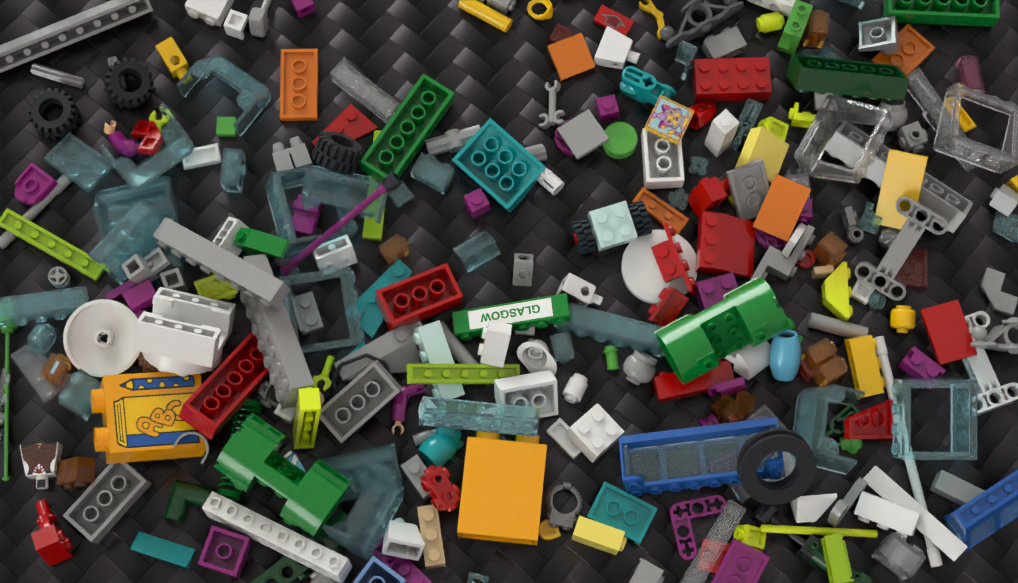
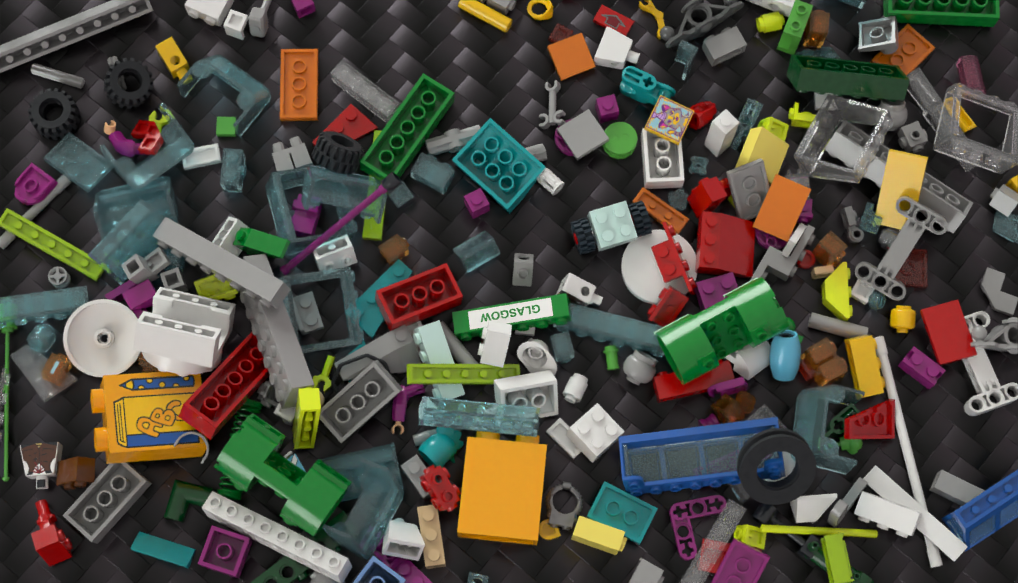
clear light blue slope [58,369,101,421] -> none
red brick [692,57,772,102] -> none
clear brick [871,532,927,580] -> none
clear light blue windscreen [891,378,977,460] -> none

